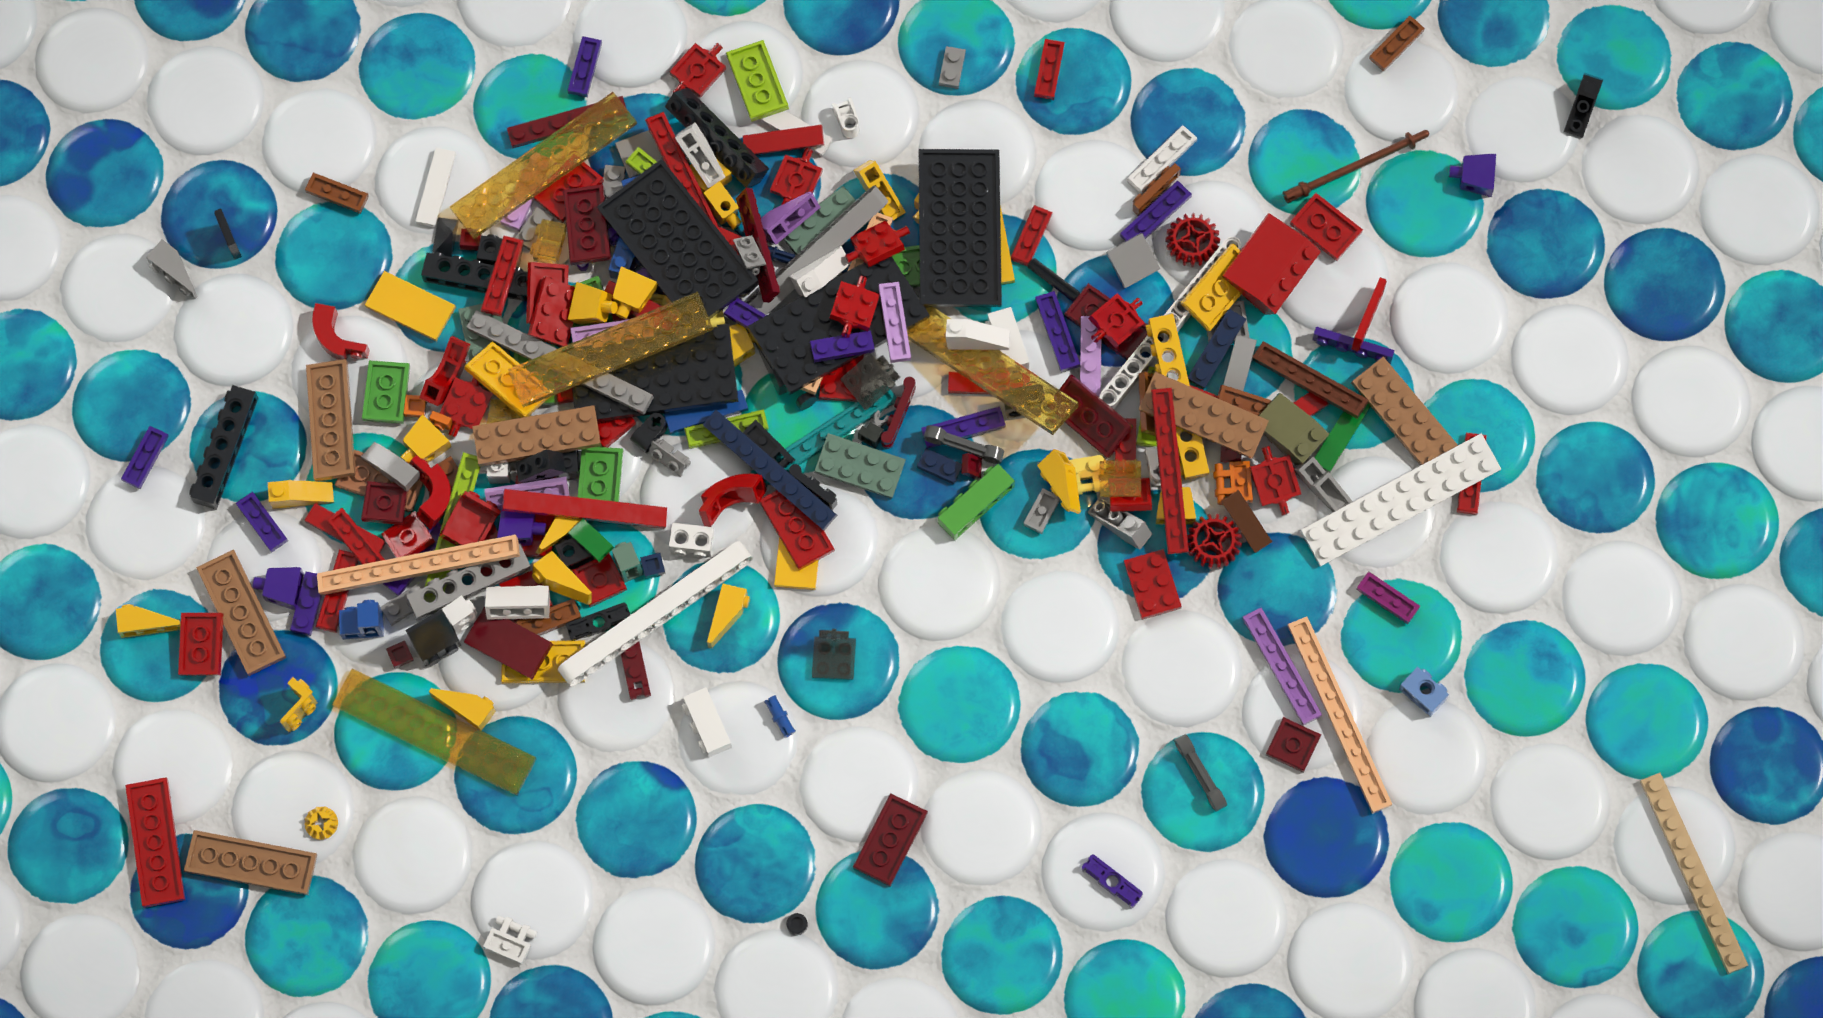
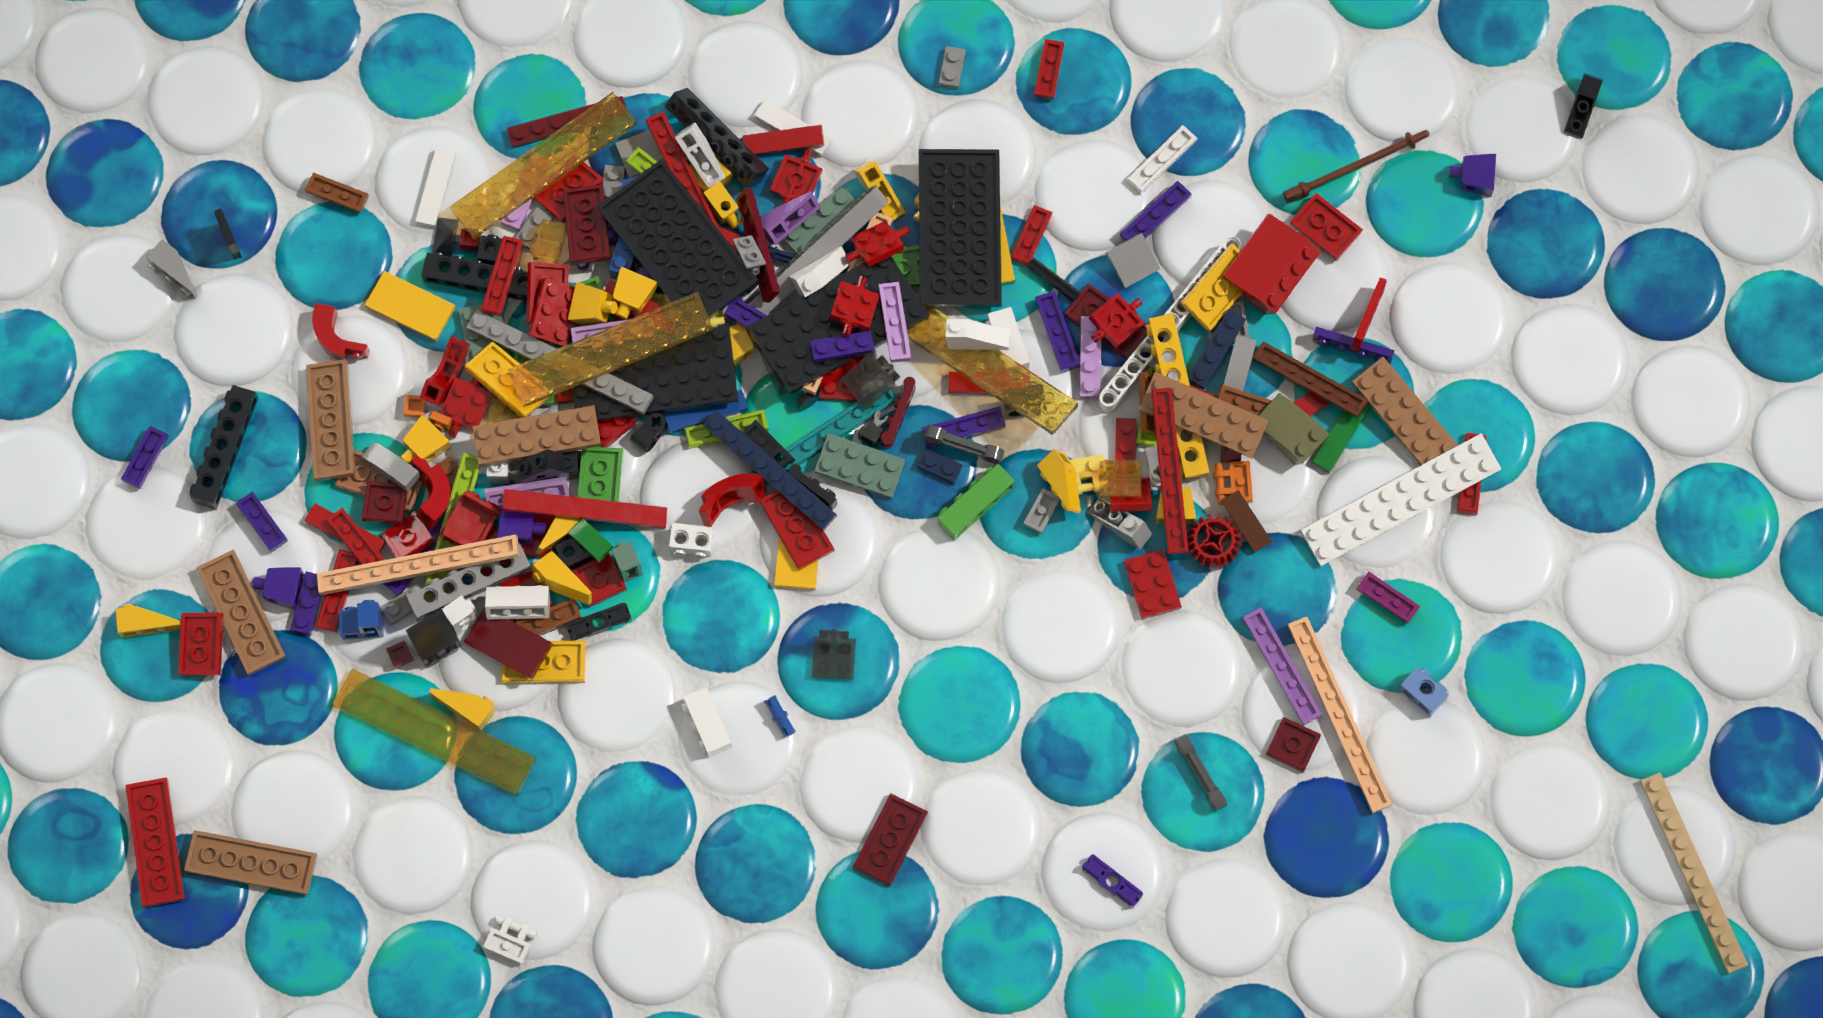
yellow slope [268,480,334,509] -> none
yellow bracket [280,677,318,732] -> none
yellow gear [305,806,338,840] -> none
bright green plate [362,360,410,424] -> none
white beam [558,541,753,687] -> none
dark purple plate [567,36,602,98] -> none
dark red plate [621,641,651,700] -> none
dark blue plate [640,553,666,579] -> none
light grey hinge [648,438,691,477] -> none
red plate [669,43,726,98] -> none
yellow slope [707,584,750,648] -> none
lime tile [726,40,789,122] -> none
black tile [786,913,808,935] -> none
white piece [832,97,860,139] -> none
dark red plate [961,453,982,479] -> none
dark red tile [1047,375,1133,458] -> none
dark orange plate [1133,163,1181,216] -> none
red gear [1165,212,1220,267] -> none
red plate [1249,446,1301,515] -> none
light grey slope [1294,456,1353,512] -> none
dark orange plate [1369,16,1425,71] -> none

